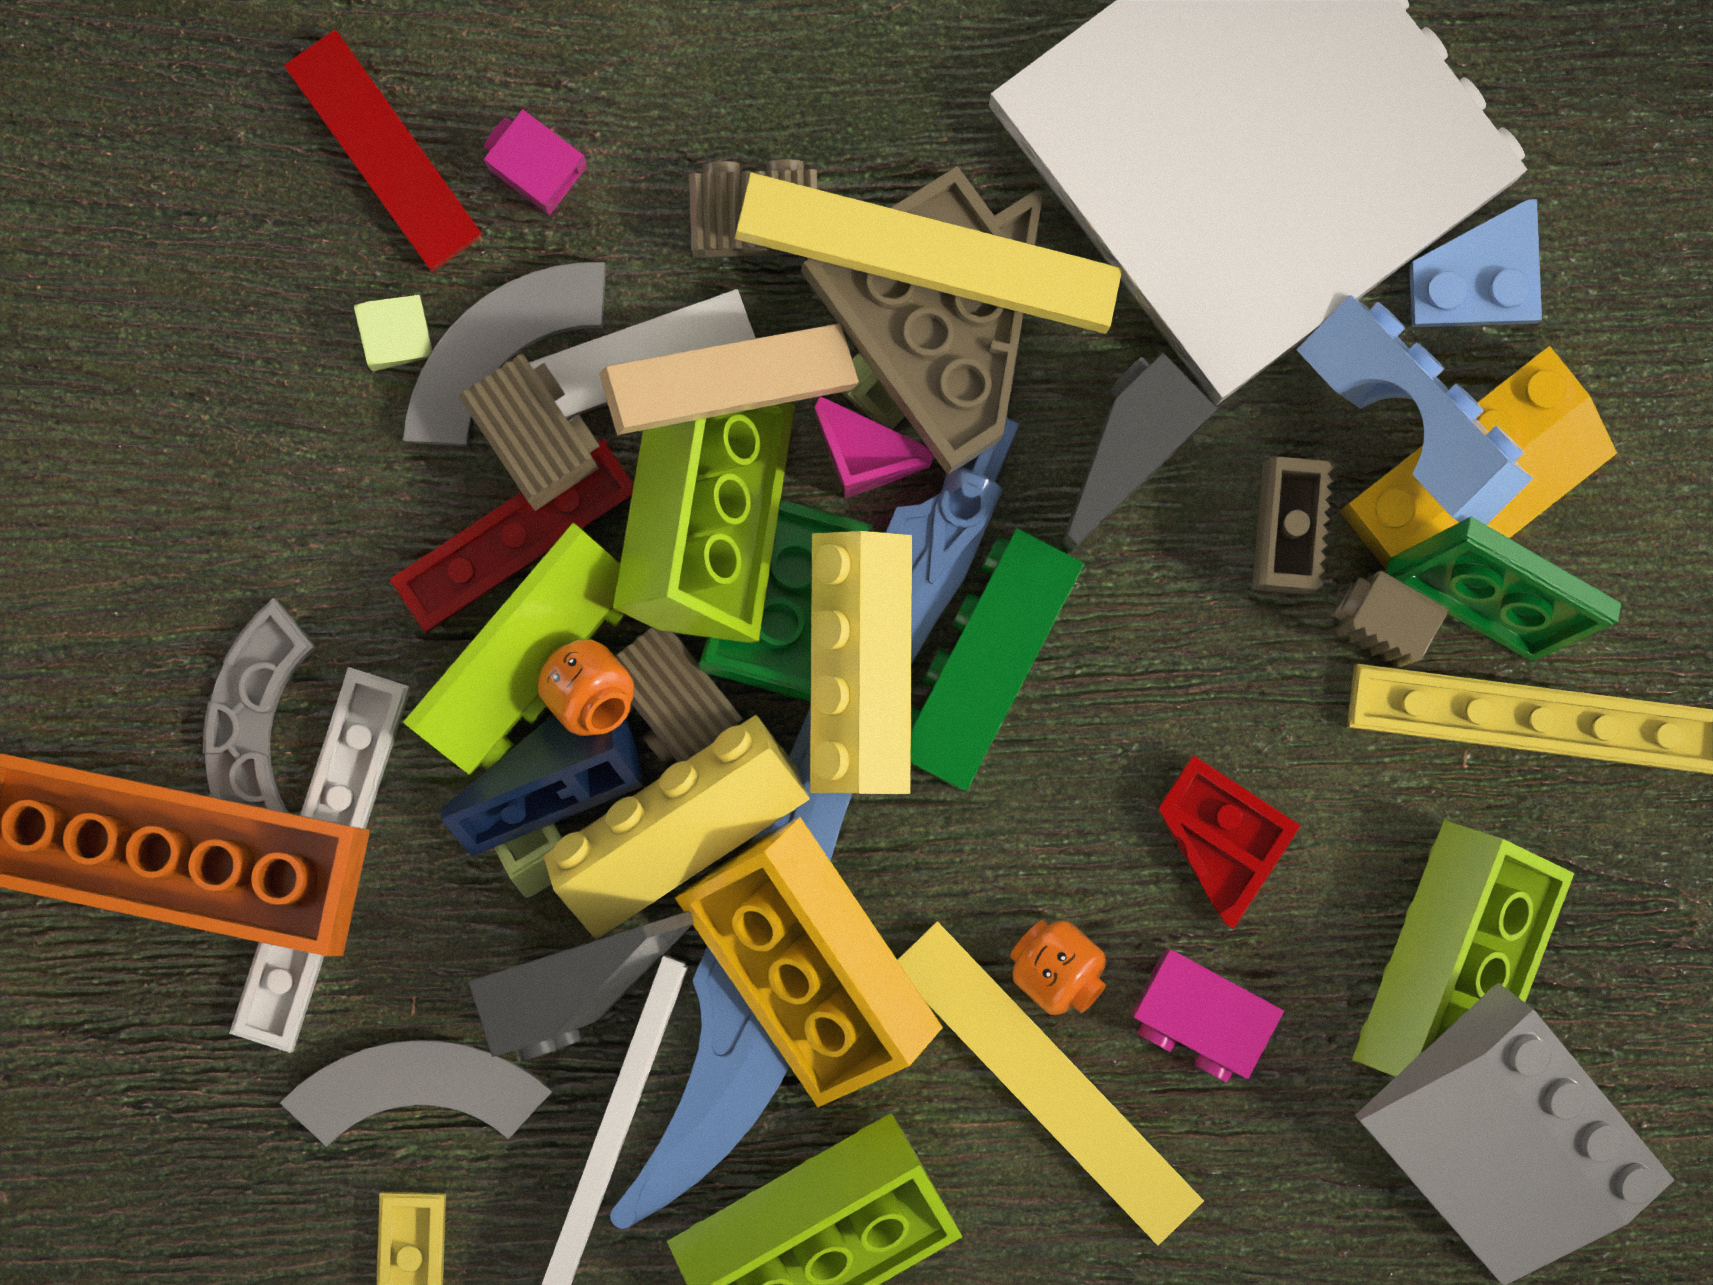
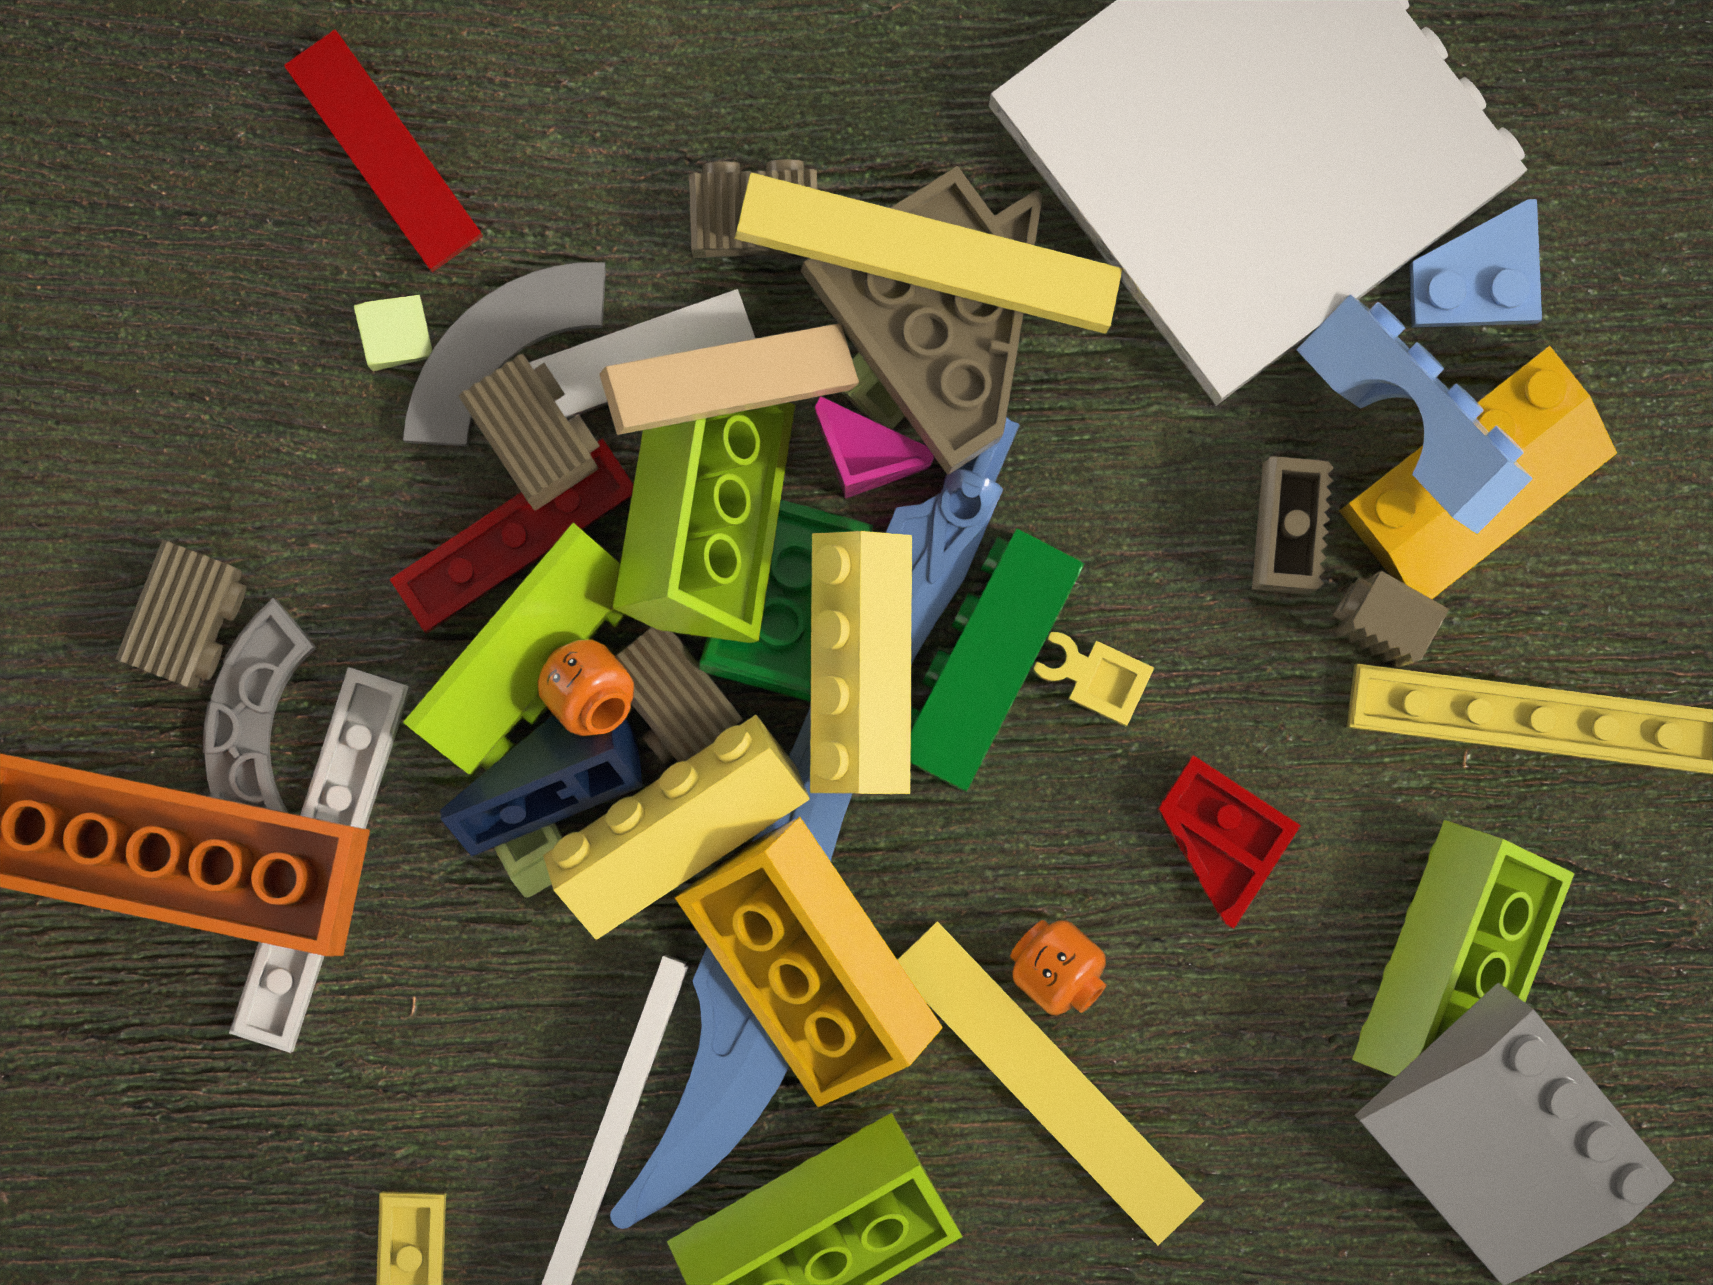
light grey tile [280,1040,554,1147] -> none
dark grey slope [469,911,694,1062] -> none
dark pink brick [484,109,587,216] -> none
dark grey slope [1060,353,1218,554] -> none
dark pink brick [1129,948,1284,1083] -> none
green tile [1386,516,1621,662] -> none
none -> dark tan brick [115,540,246,689]
none -> light yellow plate [1033,632,1154,727]

